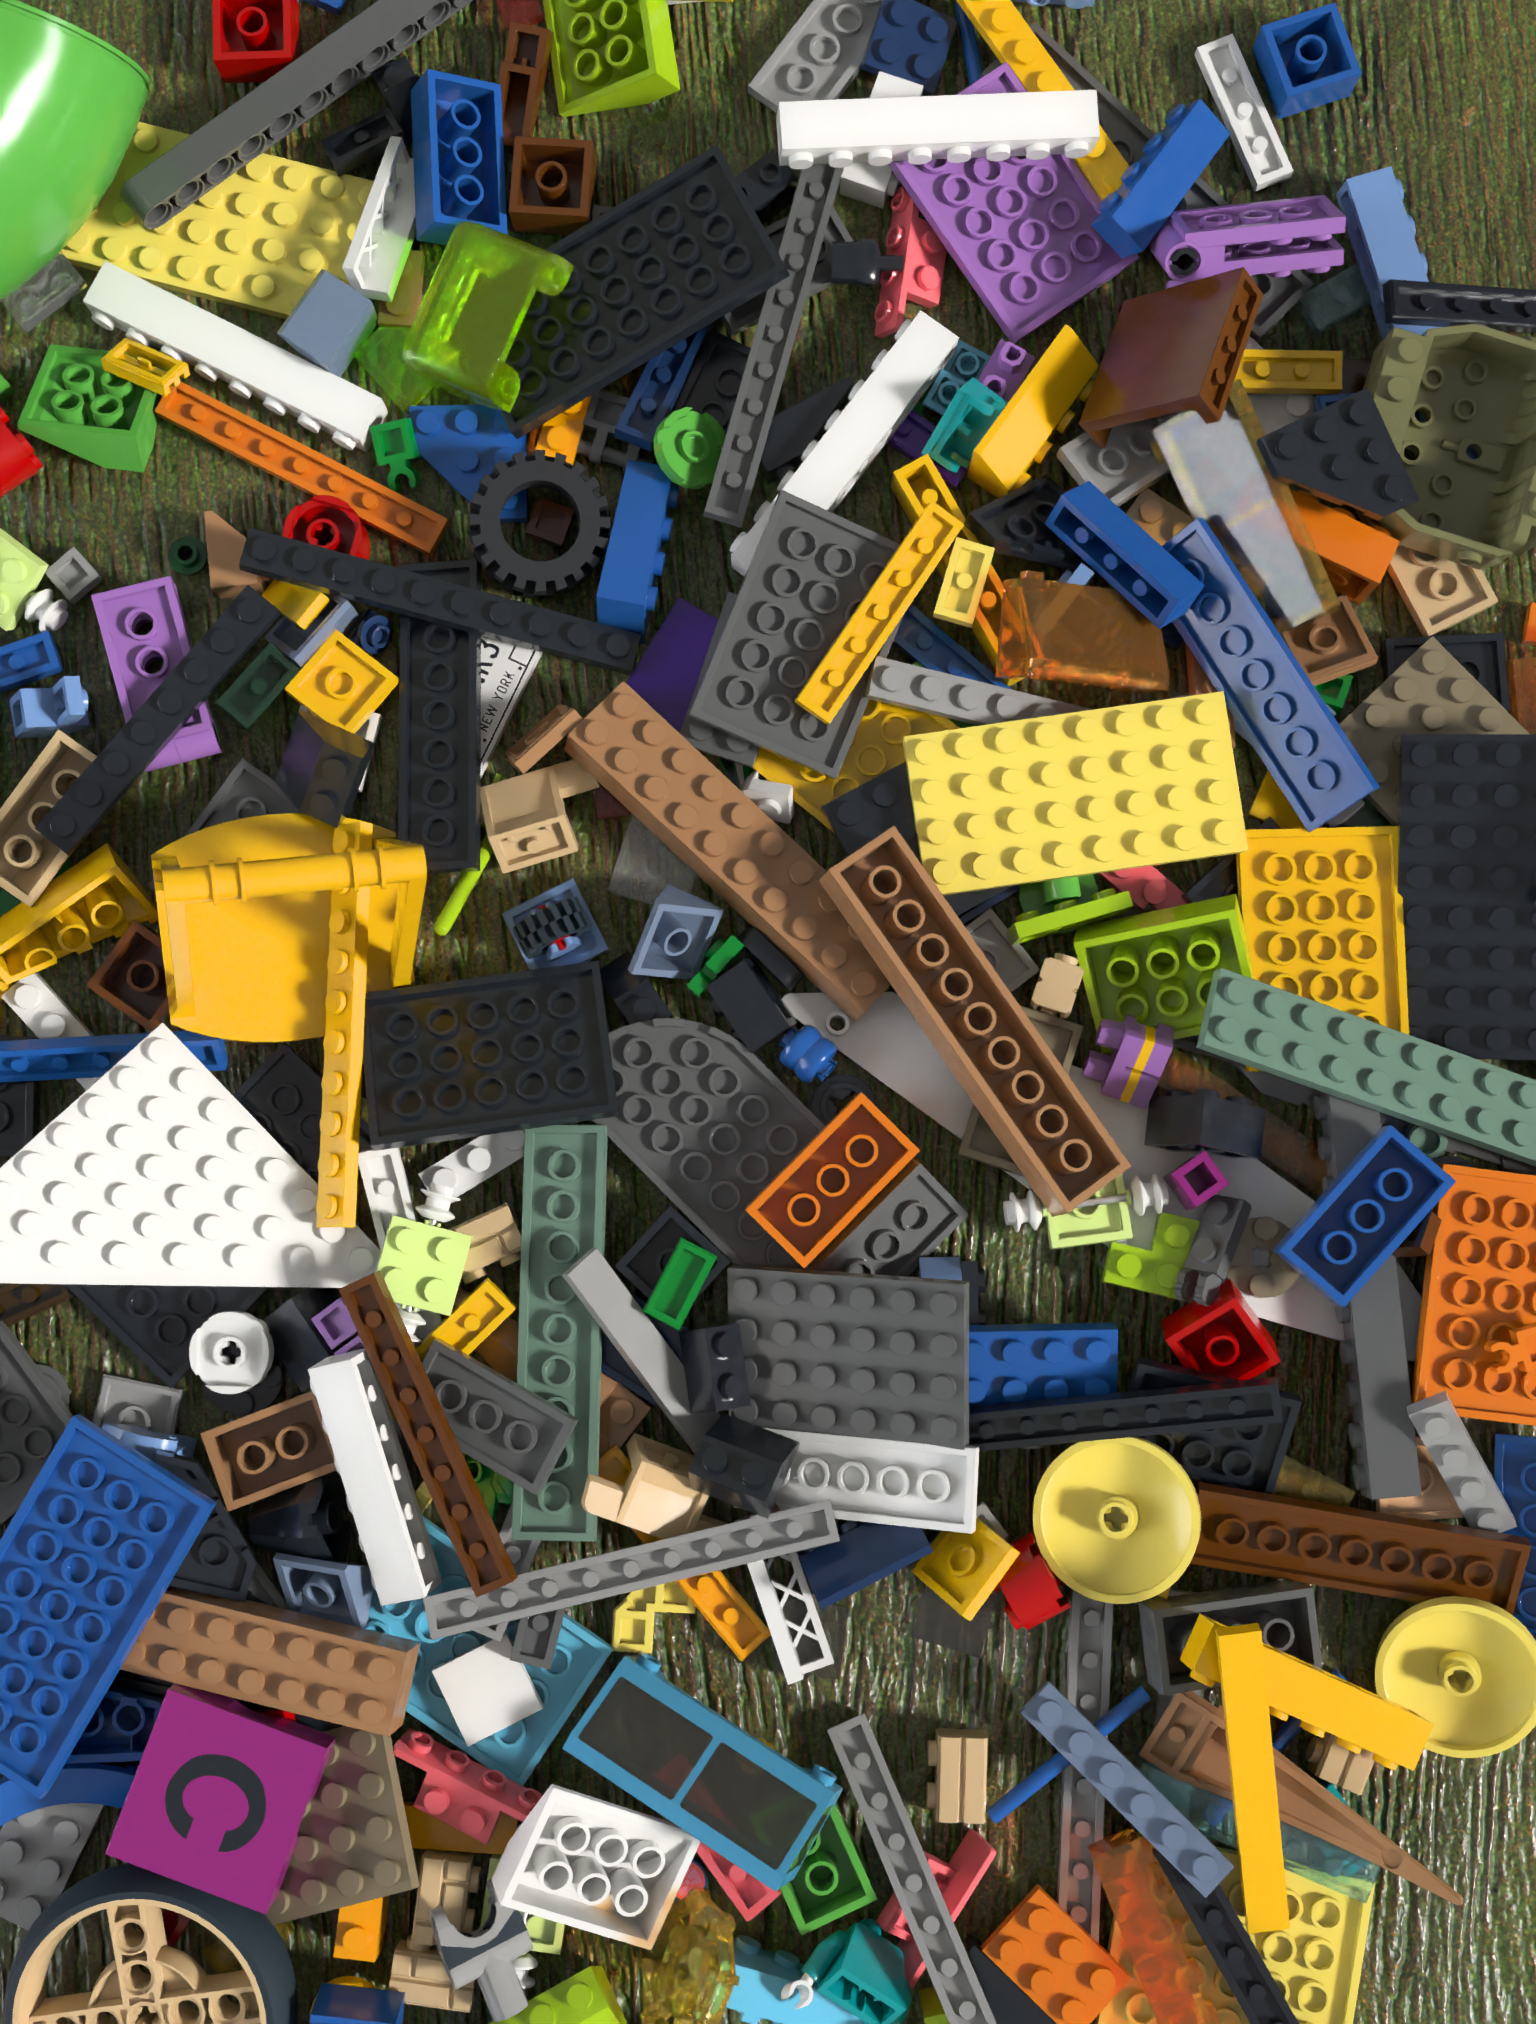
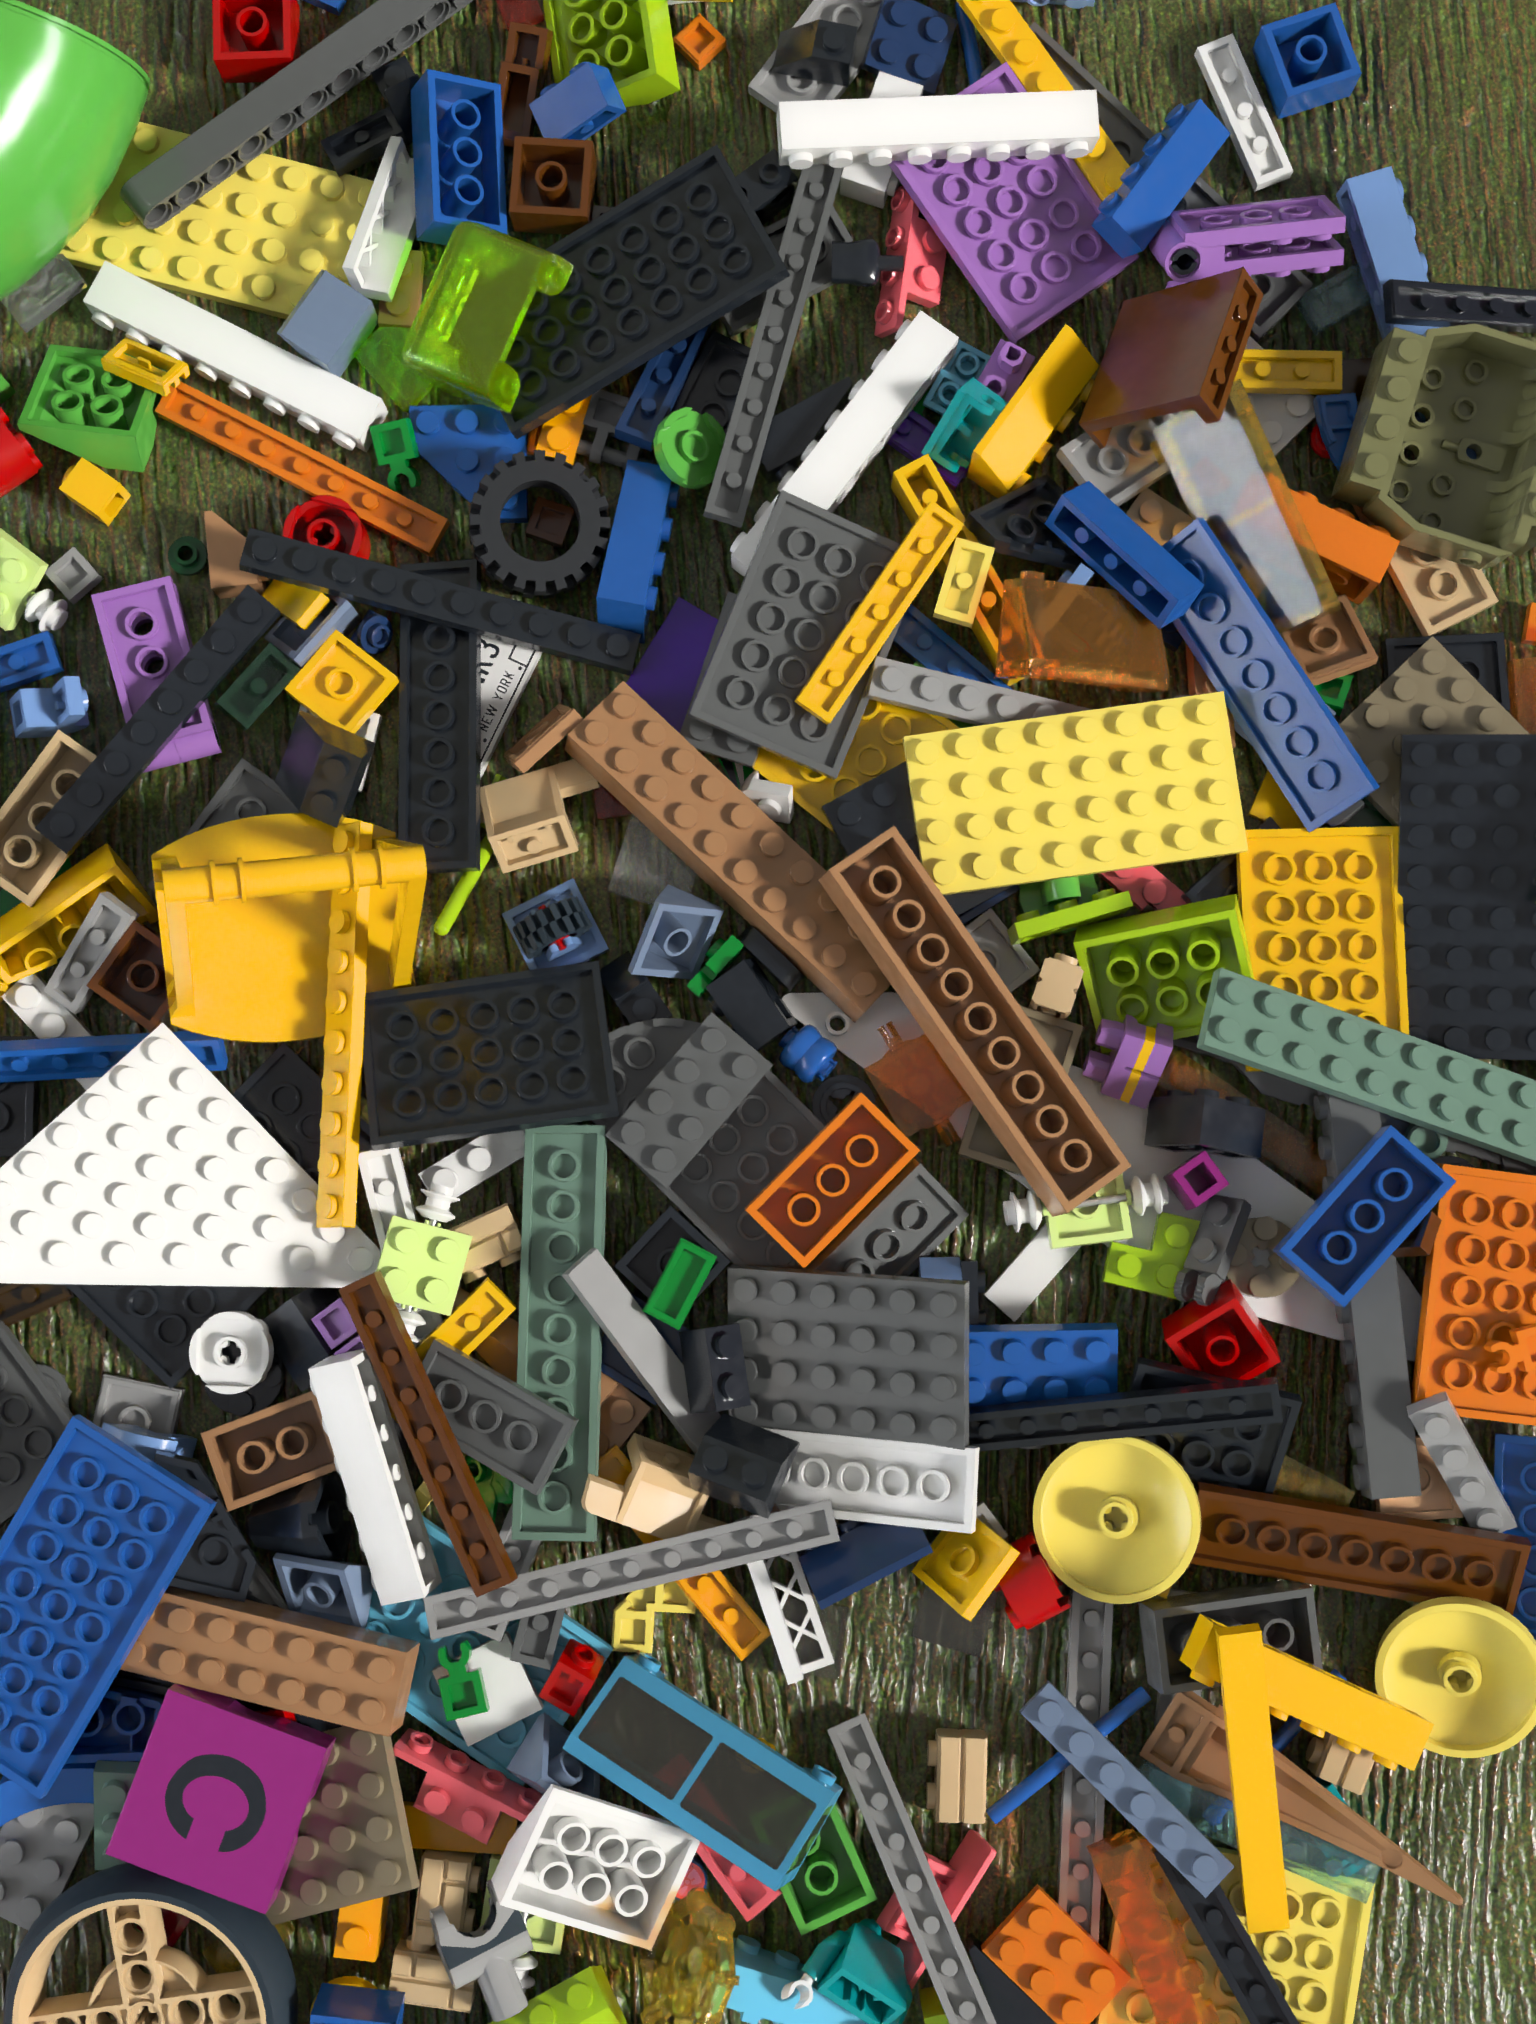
black plate [1255,387,1419,520] -> none
none -> light grey plate [43,892,140,1014]
none -> yellow brick [59,457,131,526]
none -> sand green plate [93,1760,140,1870]
none -> green plate [438,1640,490,1722]
none -> sand blue slope [506,1712,600,1799]
none -> blue brick [529,62,627,140]
none -> red bracket [538,1639,605,1717]
none -> dark grey plate [605,1012,773,1189]
none -> orange tile [673,13,727,71]
none -> black slope [773,19,858,87]
none -> clear orange plate [864,1021,972,1148]
none -> white tile [983,1224,1081,1322]

